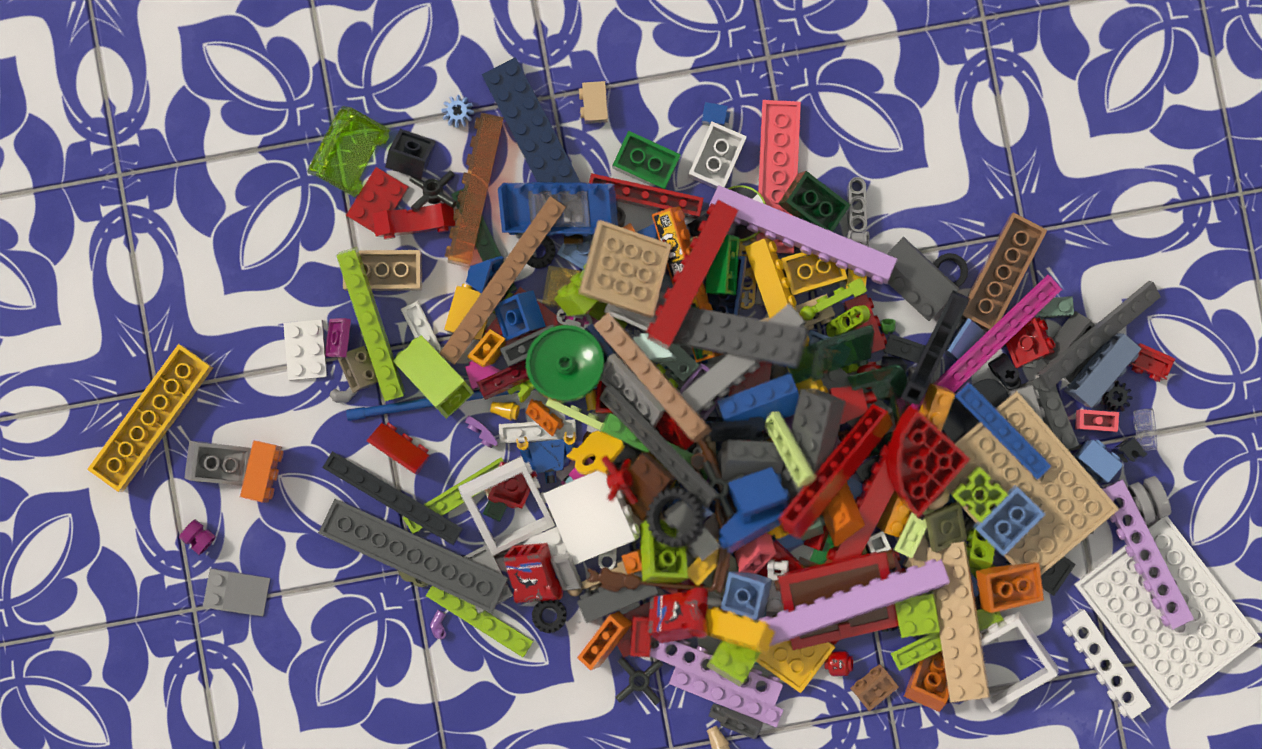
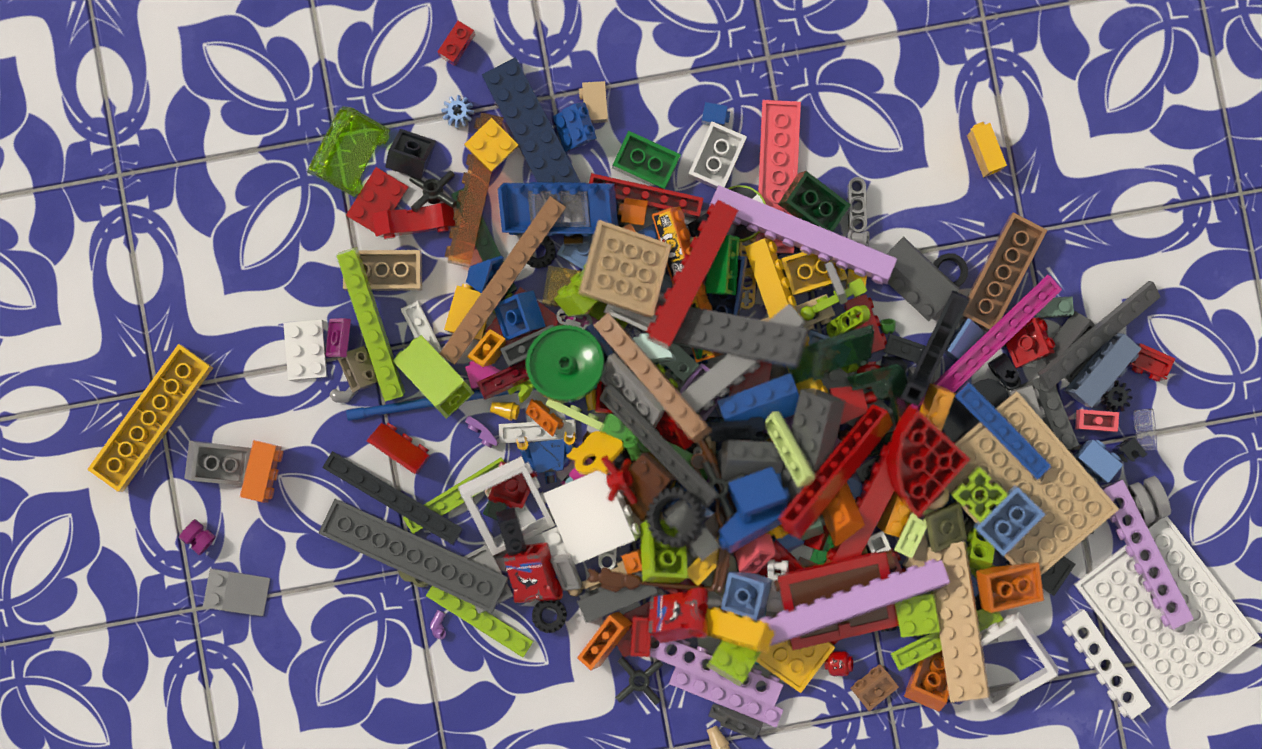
none -> red brick [438,20,475,66]
none -> yellow plate [464,118,518,172]
none -> black brick [496,507,527,556]
none -> blue plate [553,102,597,152]
none -> orange brick [618,198,648,226]
none -> bright green pin [623,435,642,460]
none -> light grey tile [825,262,847,304]
none -> yellow brick [967,122,1007,178]

